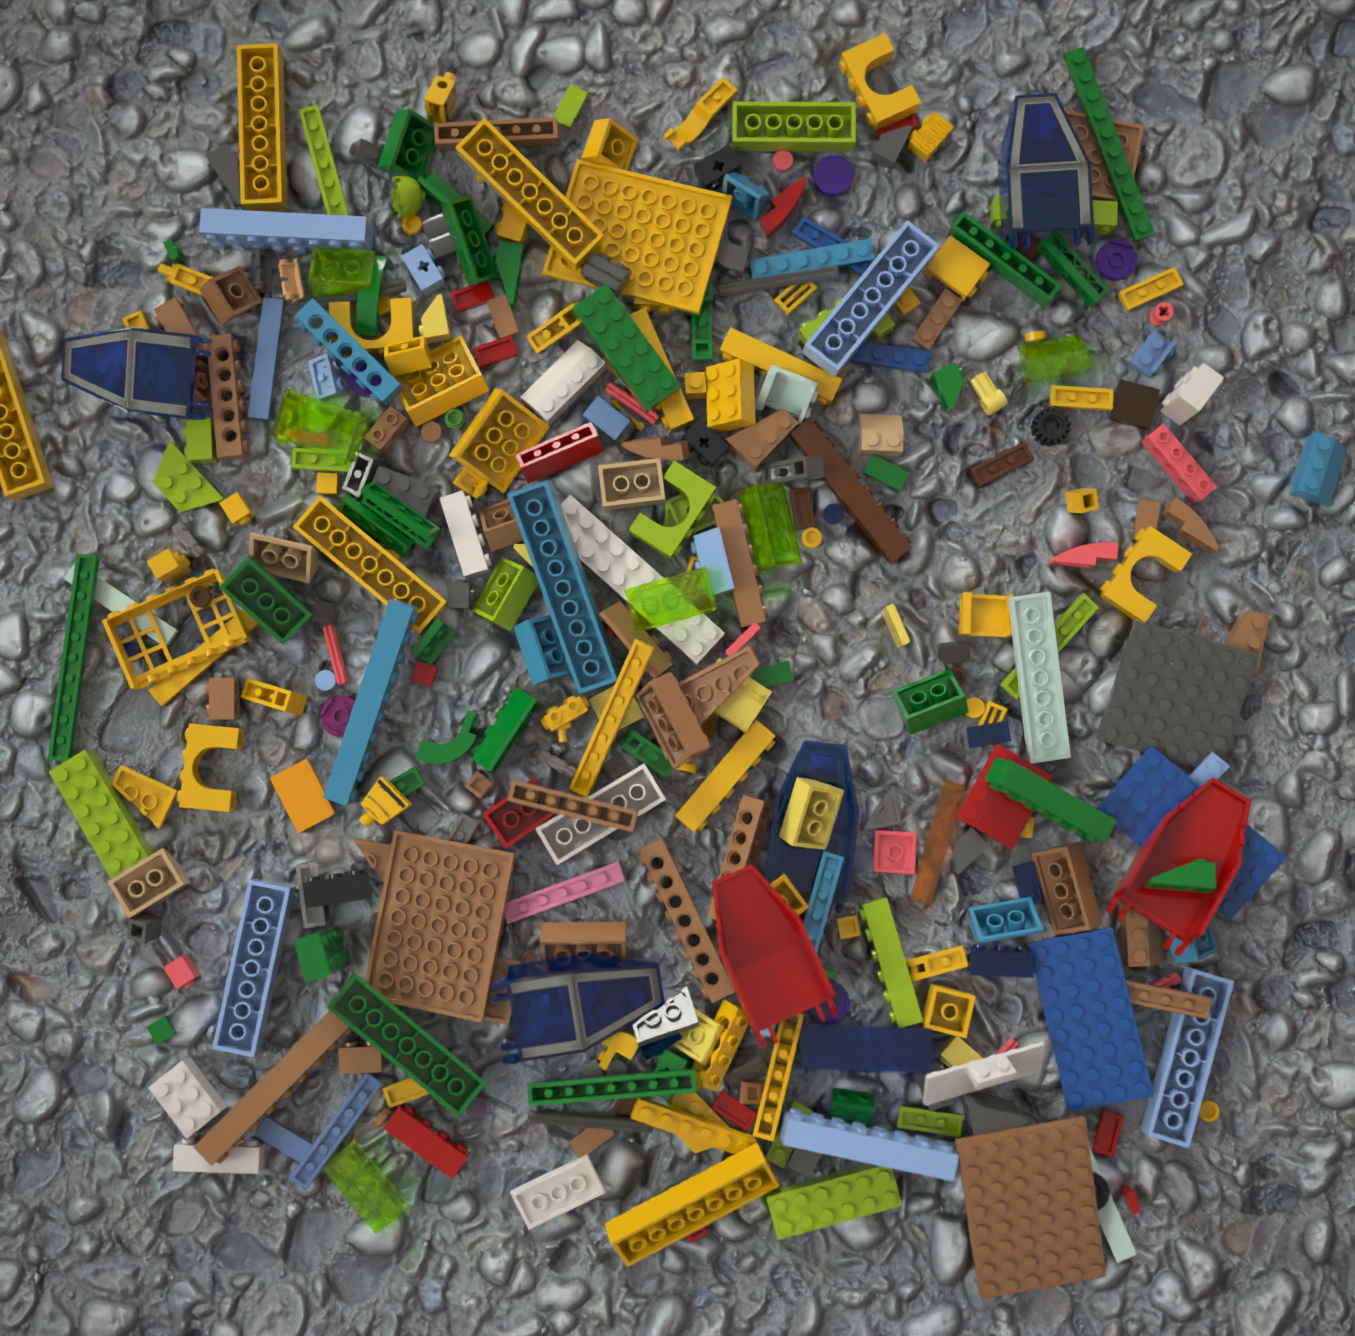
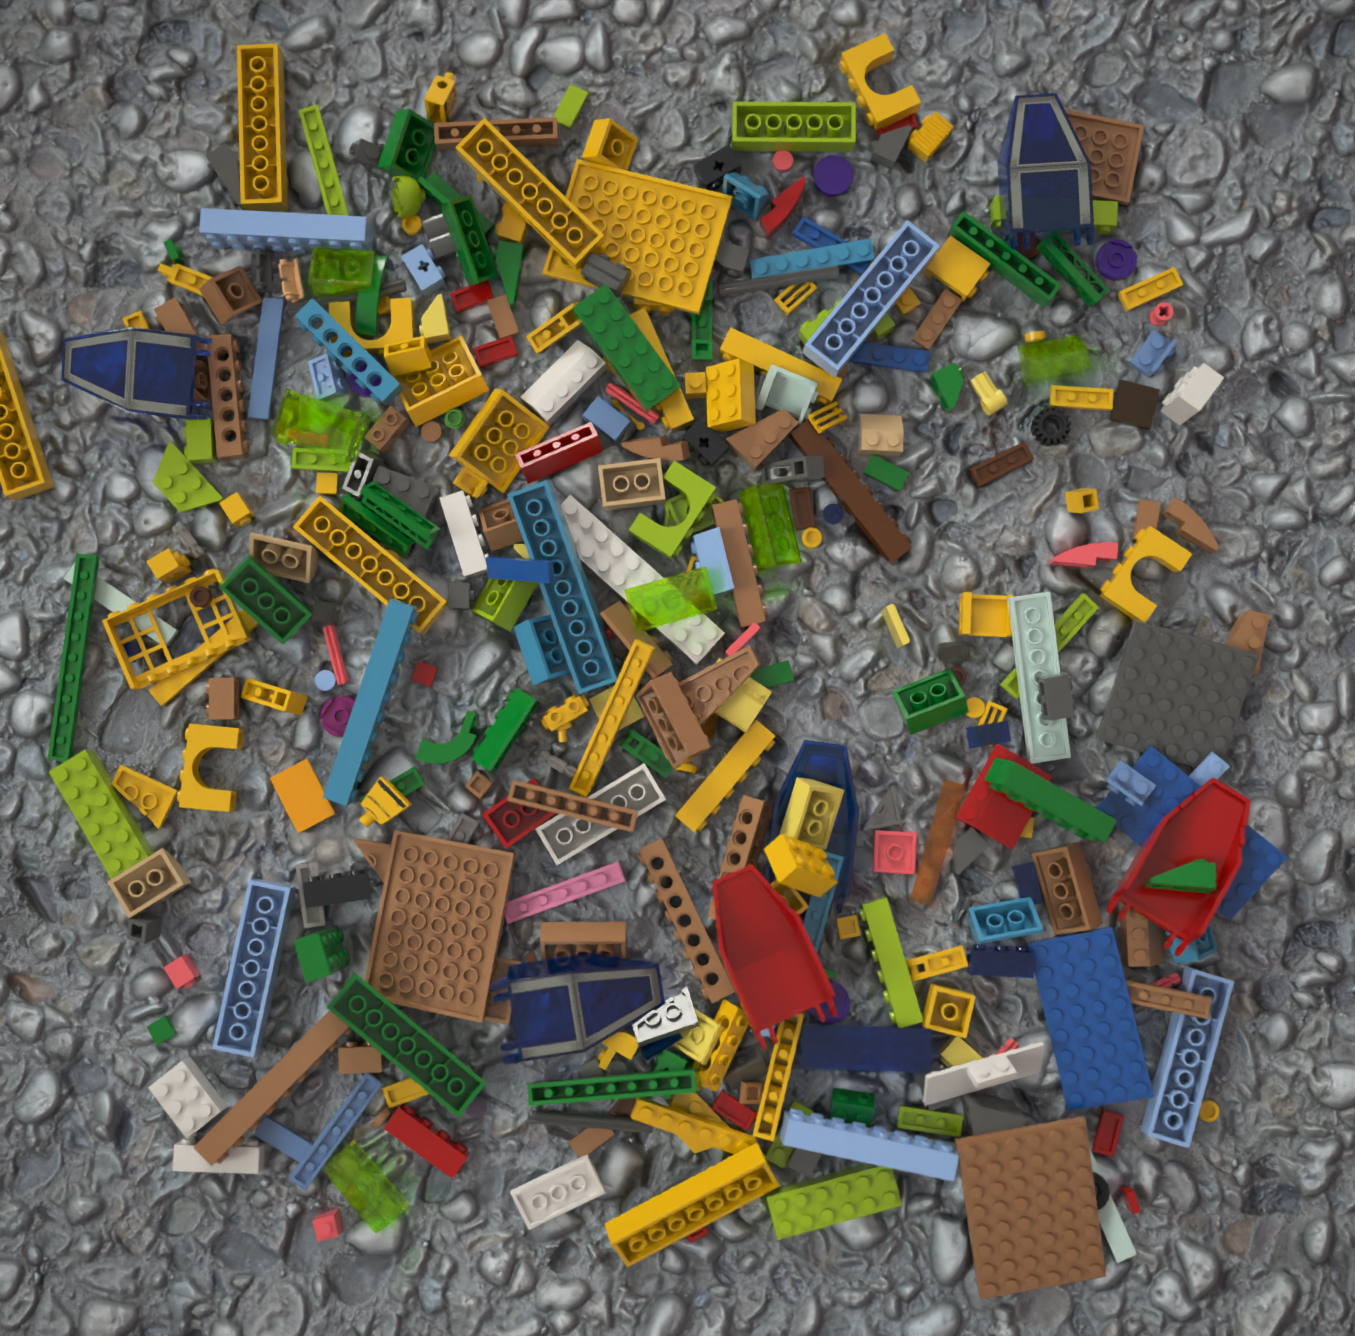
green bracket [411,618,456,665] -> none
yellow piece [663,77,738,151] -> none
green plate [1063,47,1155,243] -> none
coral brick [1141,423,1217,504] -> none
dark azure slope [1289,432,1347,507] -> none
none -> coral brick [313,1209,344,1242]
none -> blue tile [486,556,555,583]
none -> yellow brick [764,834,838,898]
none -> yellow tile [808,401,848,434]
none -> dark grey brick [1037,674,1076,721]
none -> medium blue bracket [1105,760,1156,807]

